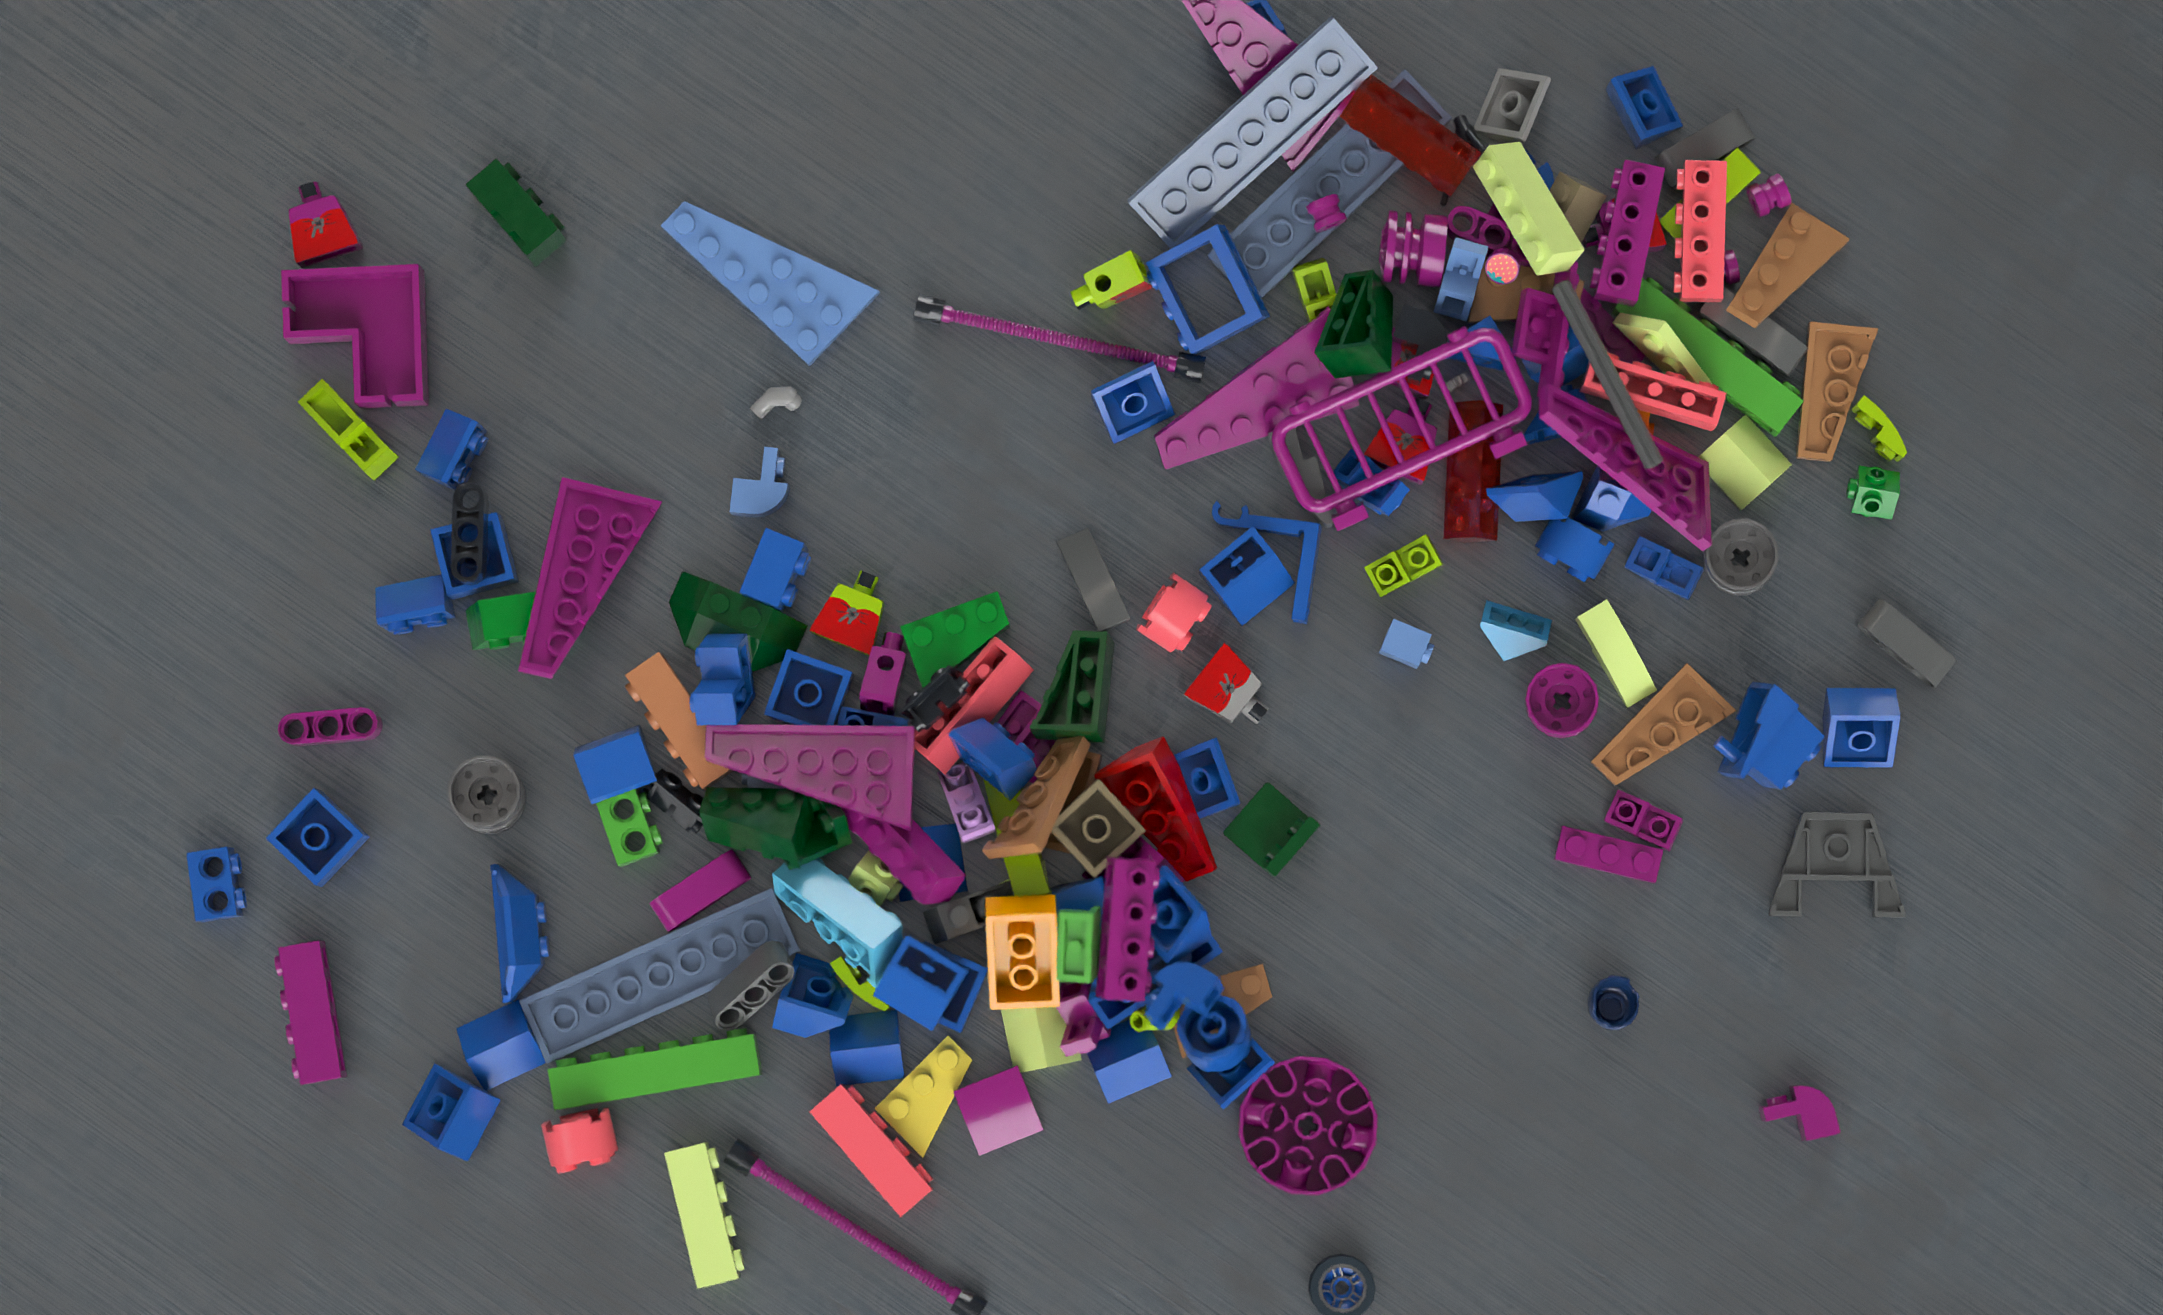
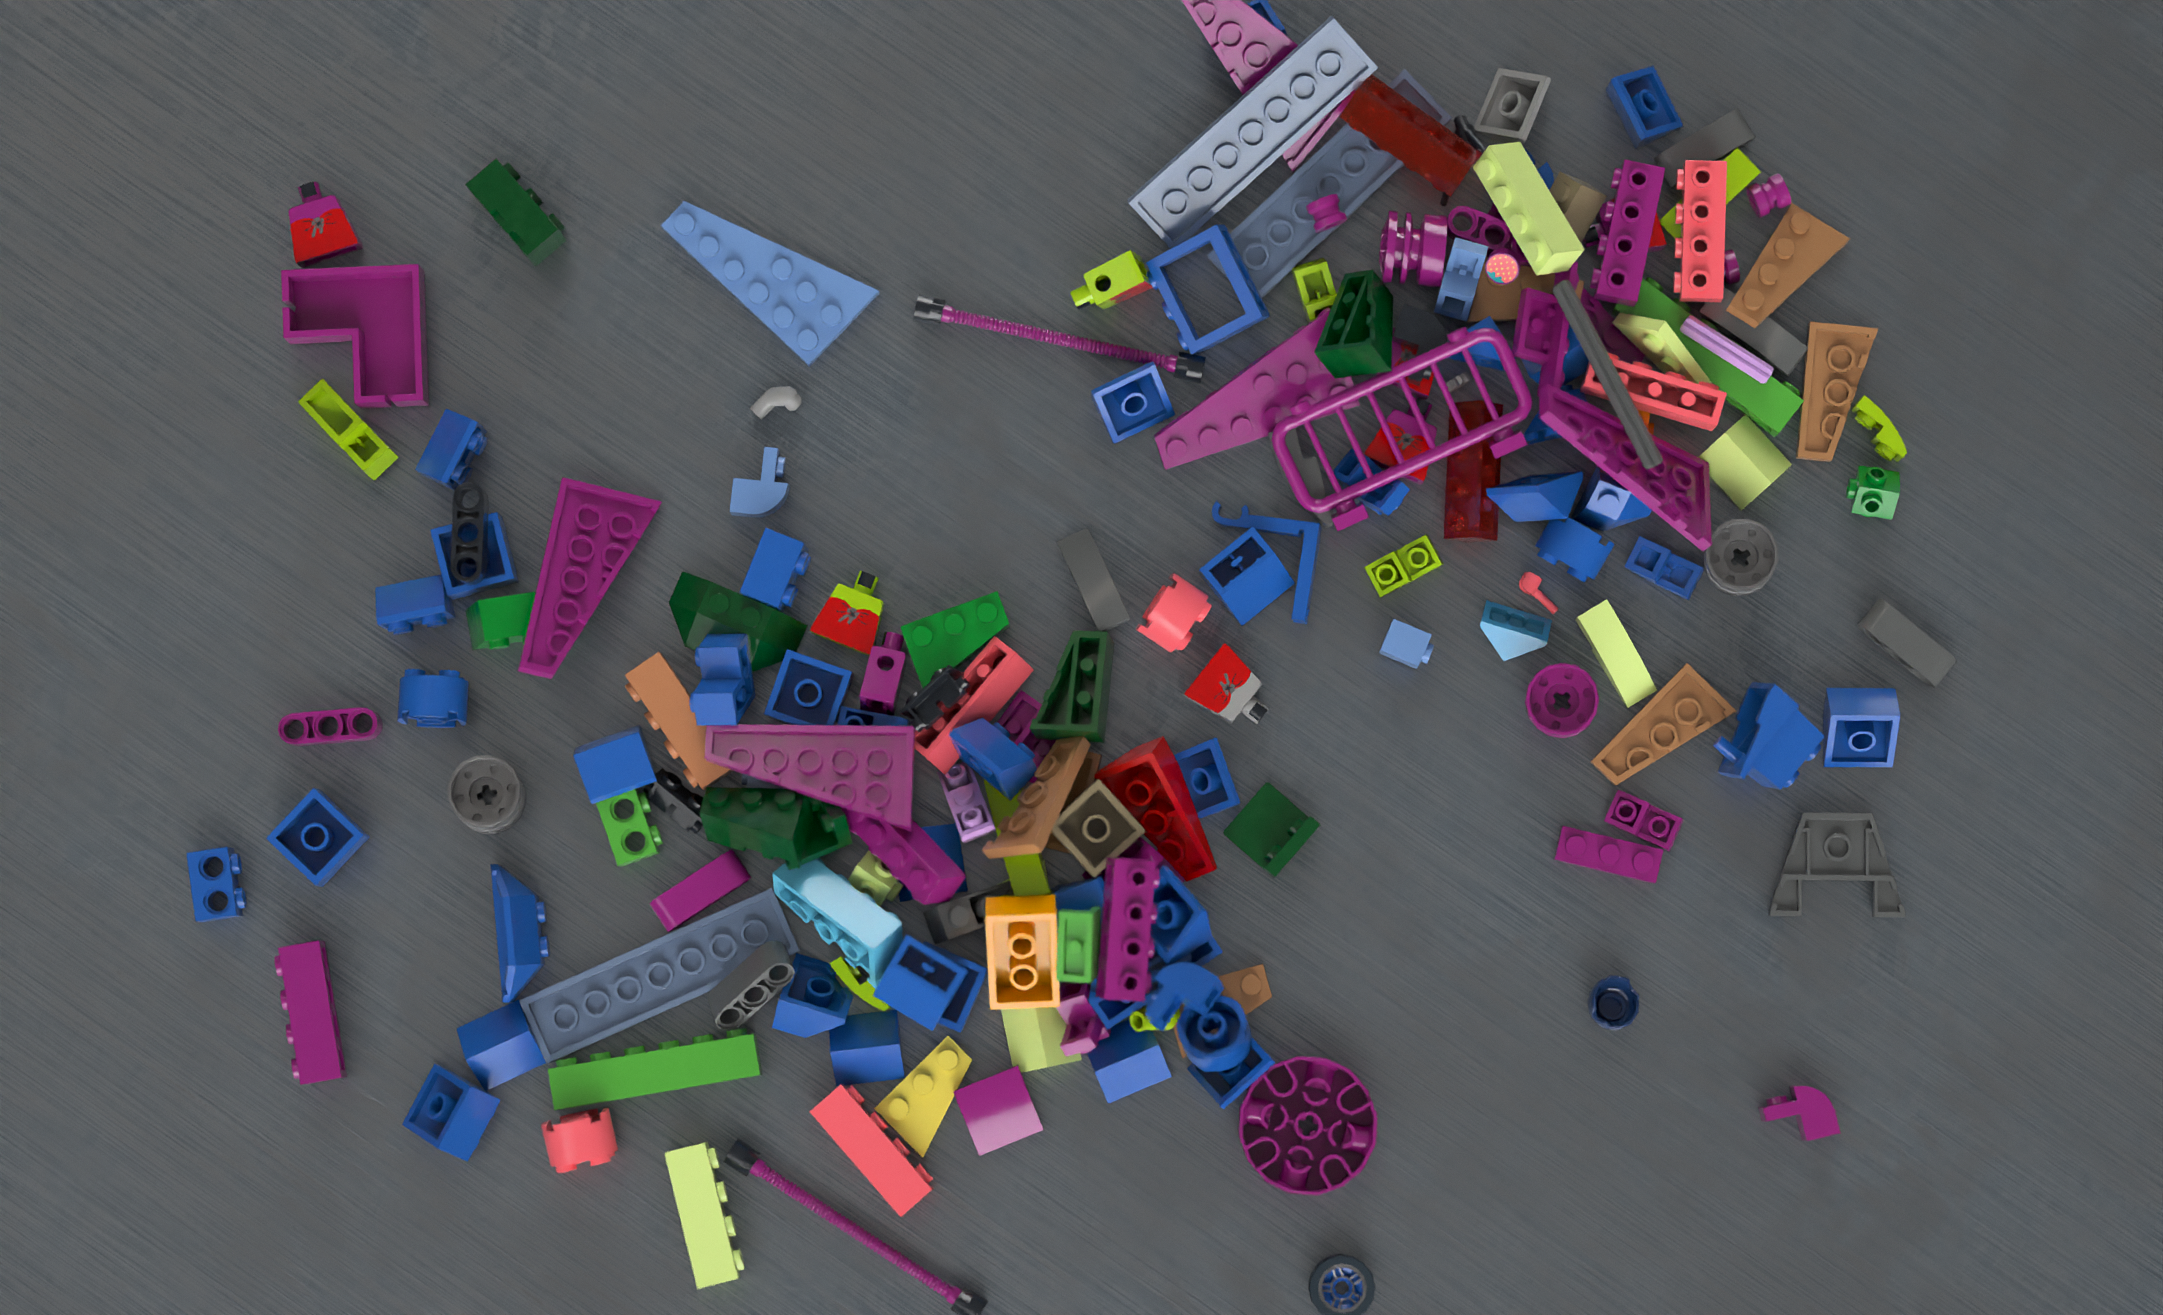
none -> blue brick [397,669,469,728]
none -> coral hand [1519,572,1559,614]
none -> lavender axle [1680,315,1774,383]

